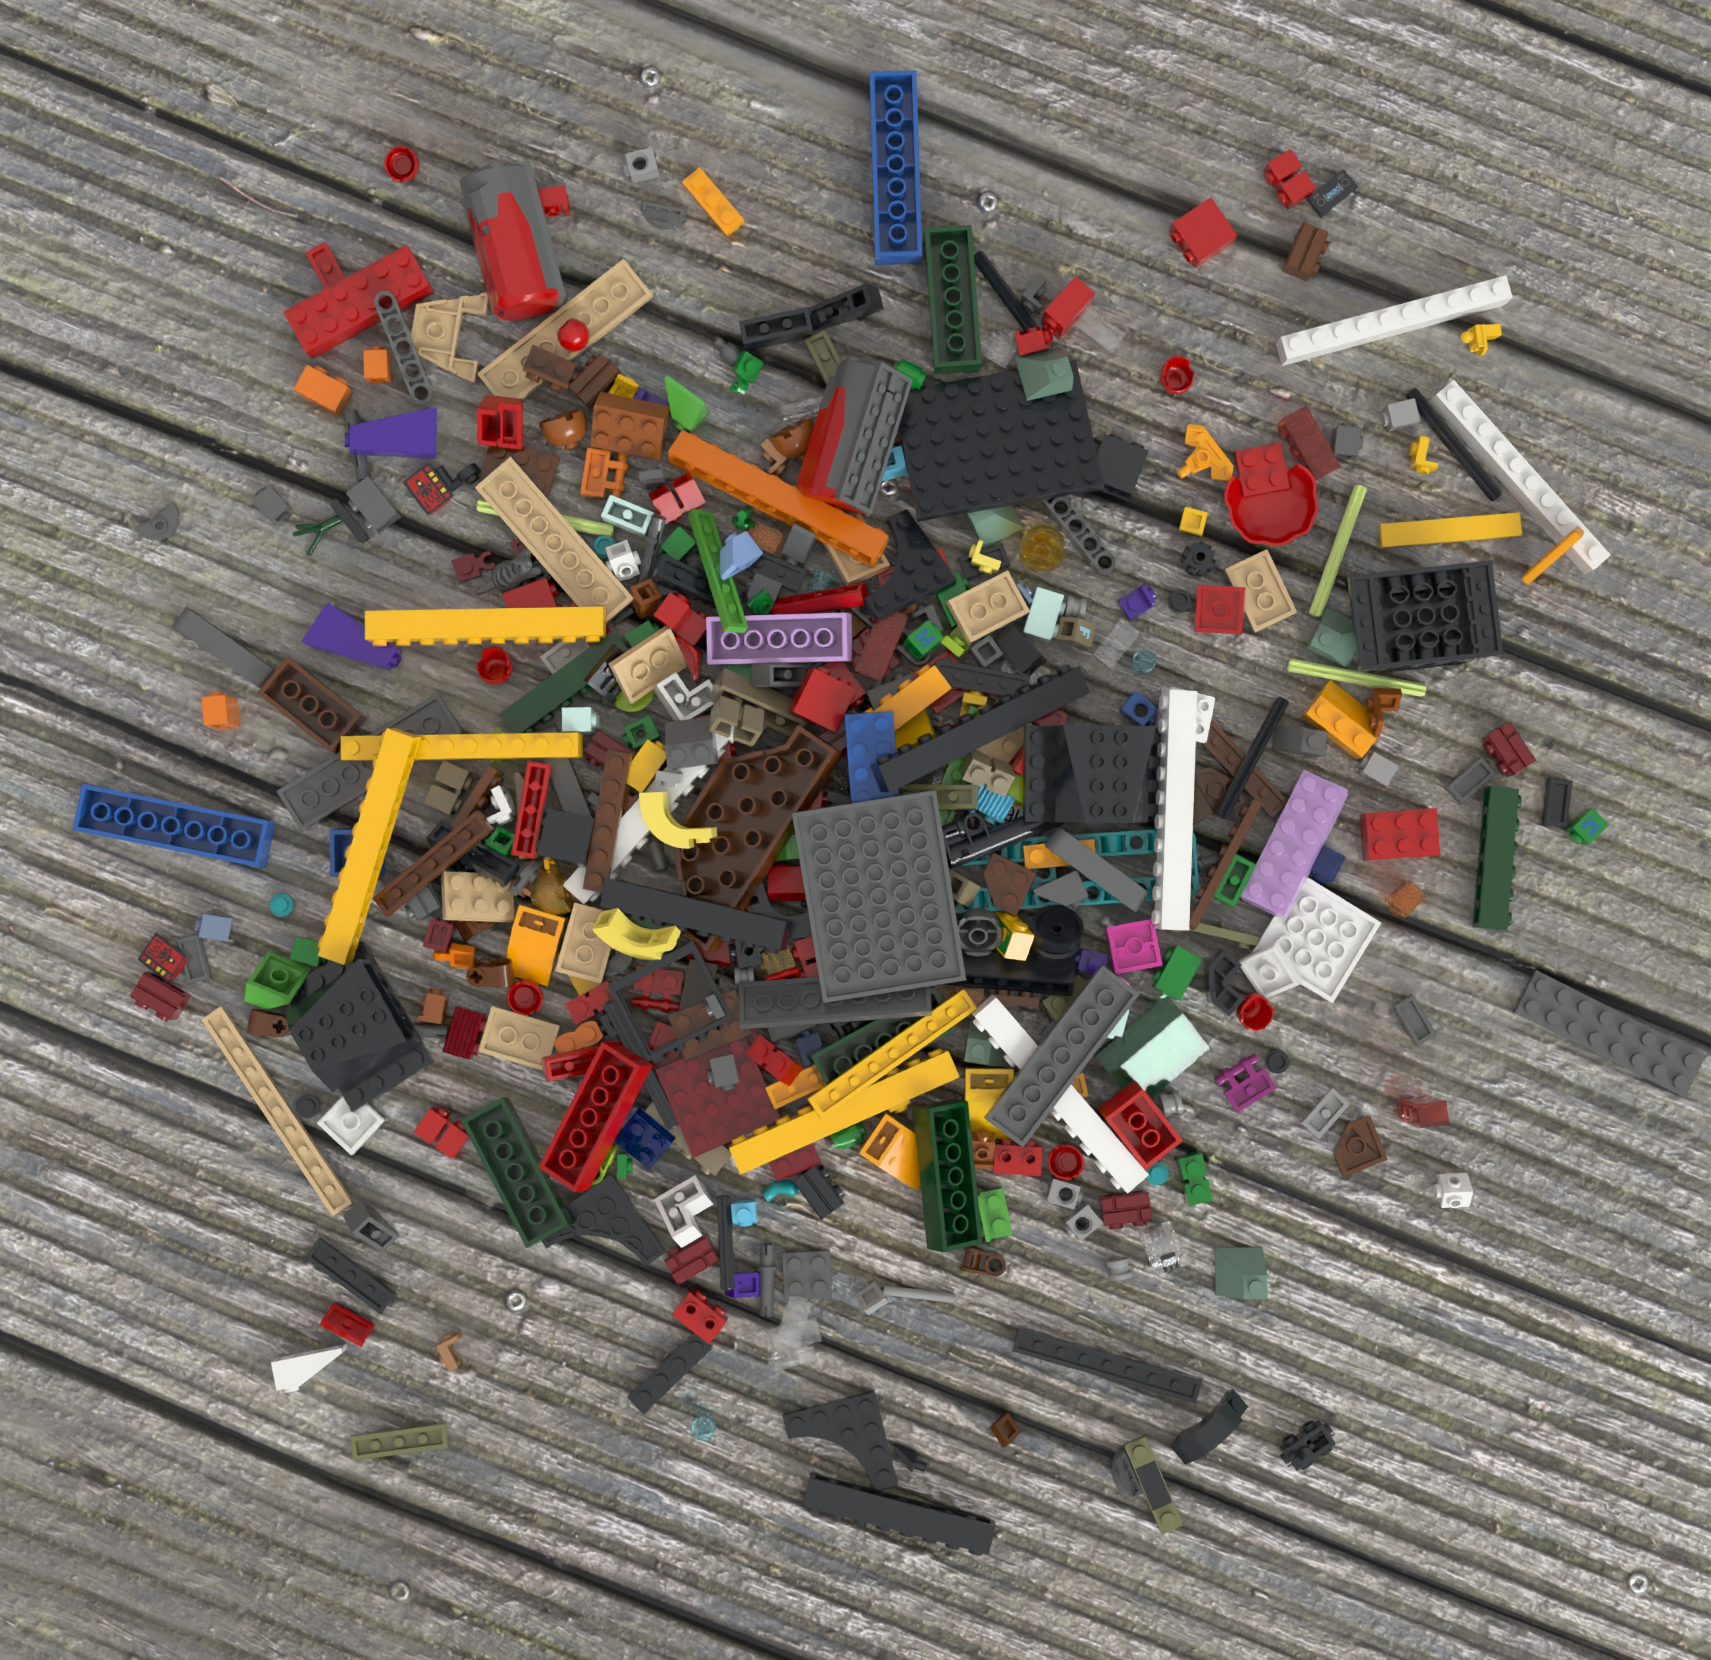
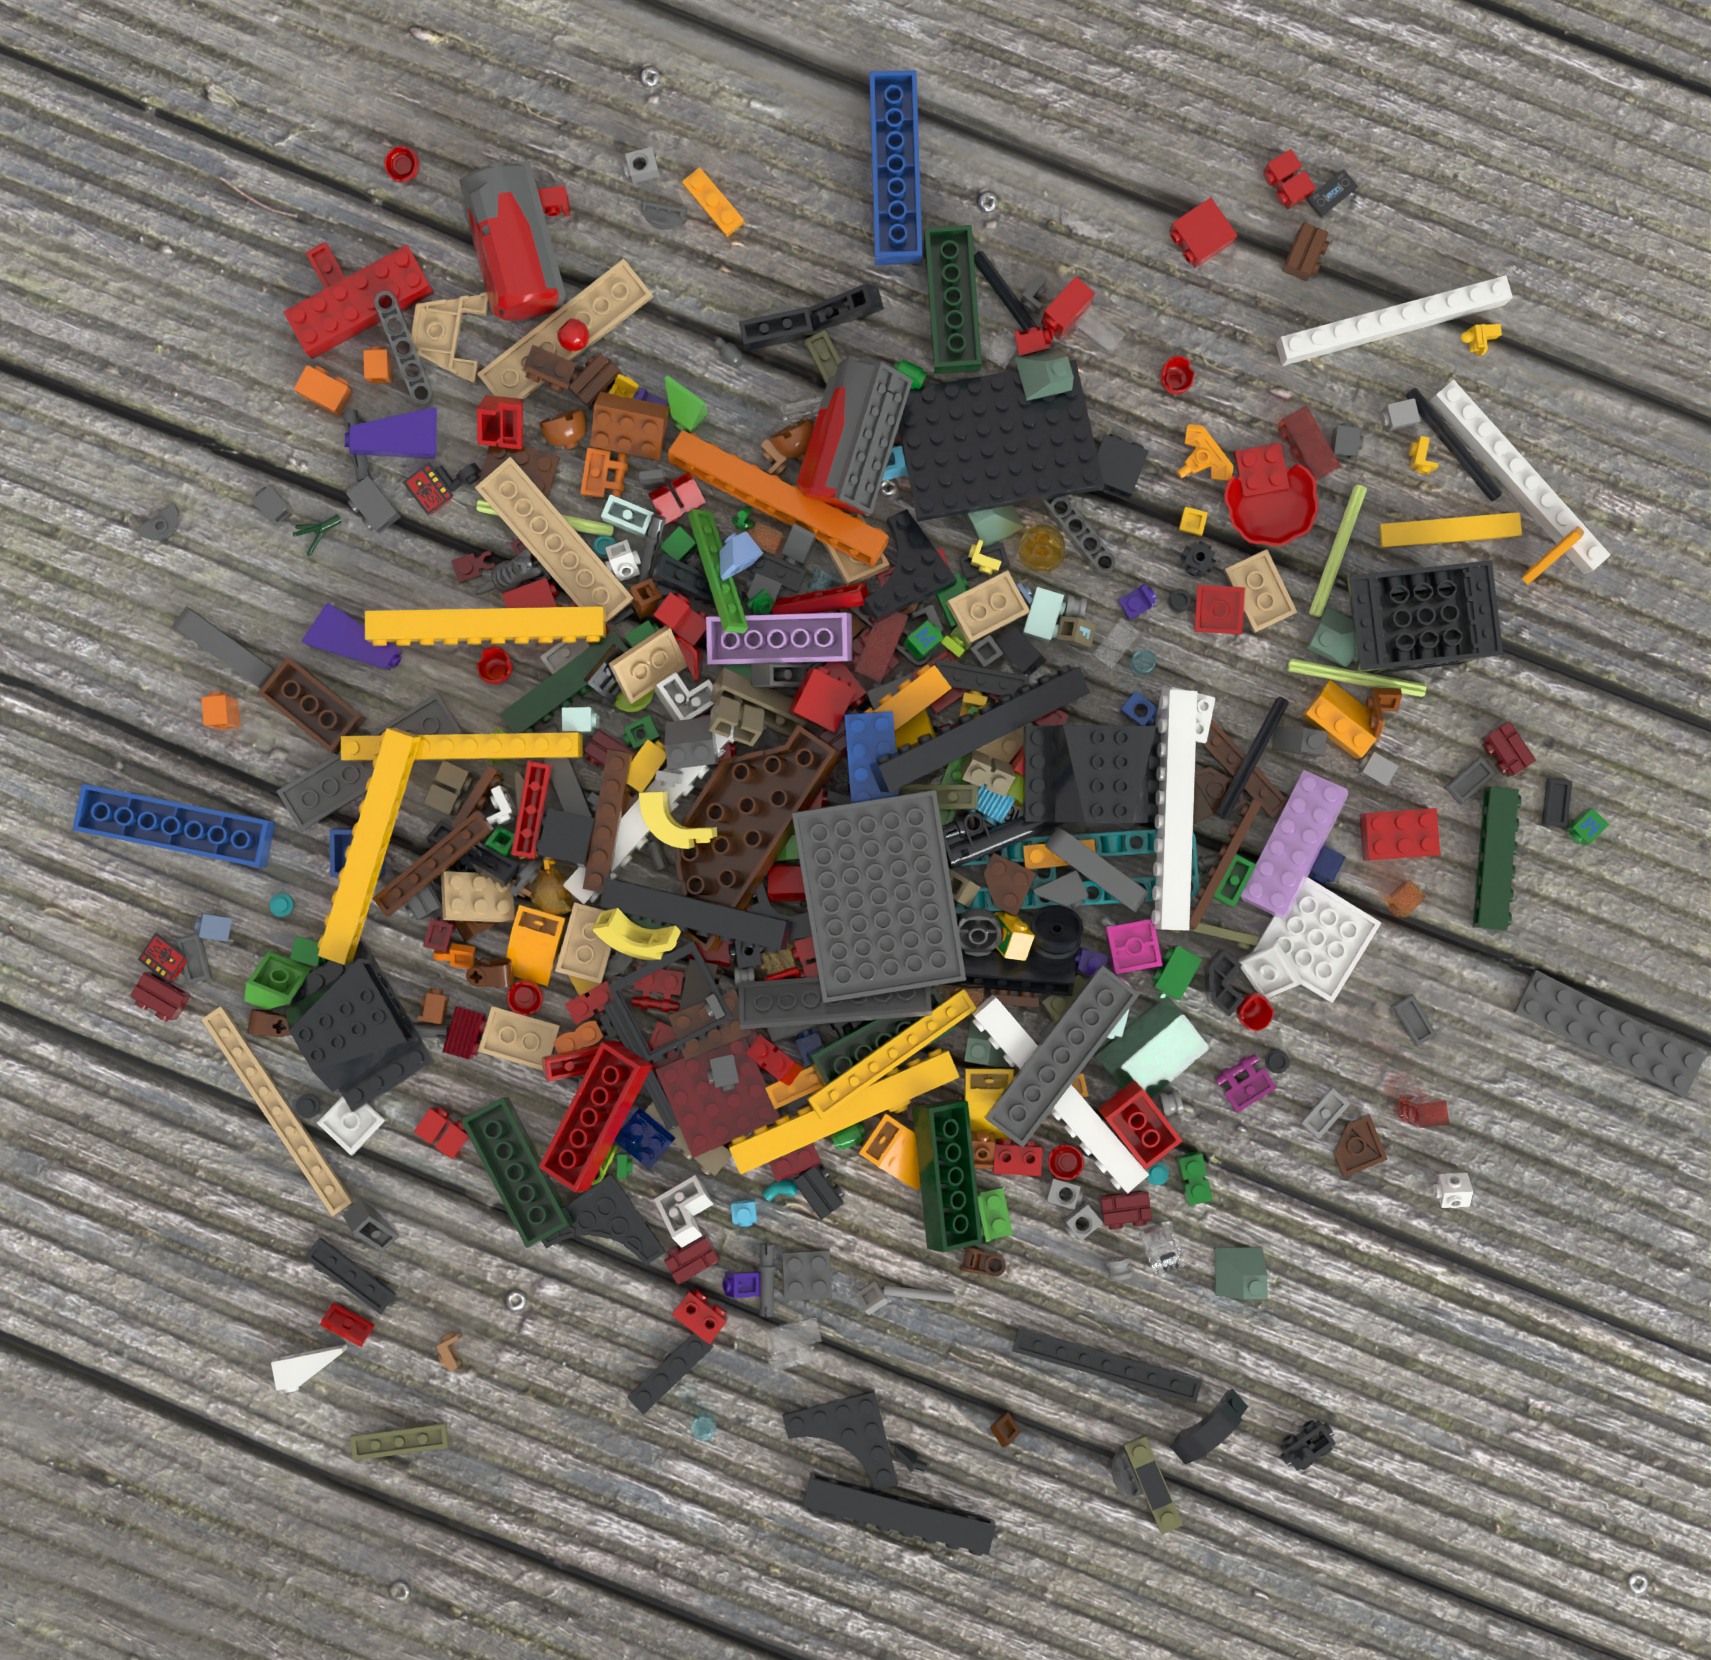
black tile [330,498,371,543] -> none
black axle [717,1195,735,1291] -> none
green plate [730,351,764,395] -> none
clear plate [775,1294,813,1349] -> none

